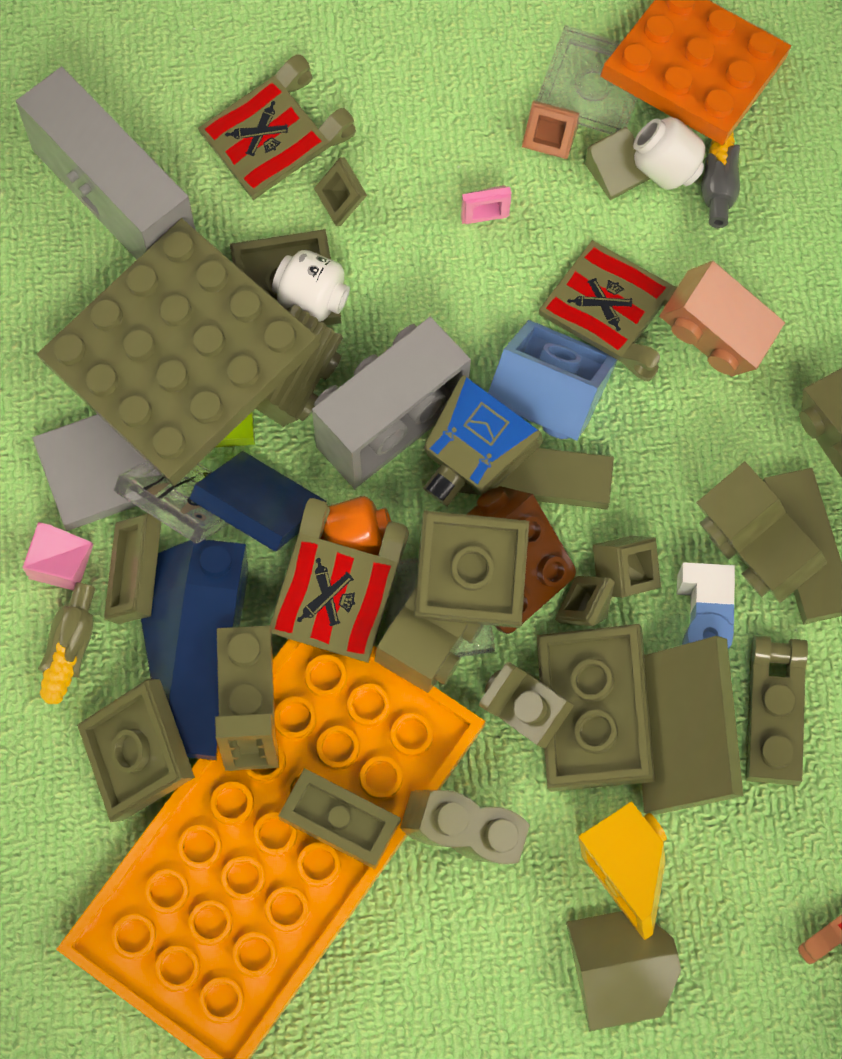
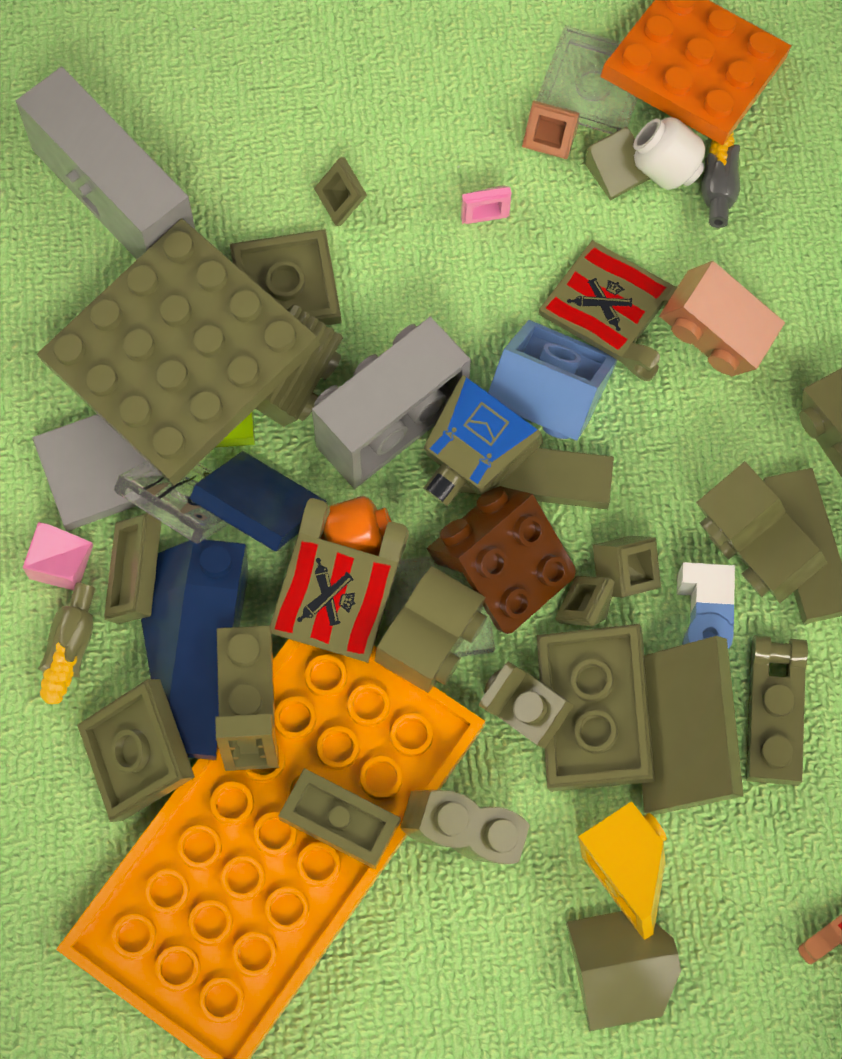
olive flag [198,55,356,200] -> none
white head [272,250,350,322] -> none
olive tile [414,511,529,628] -> none

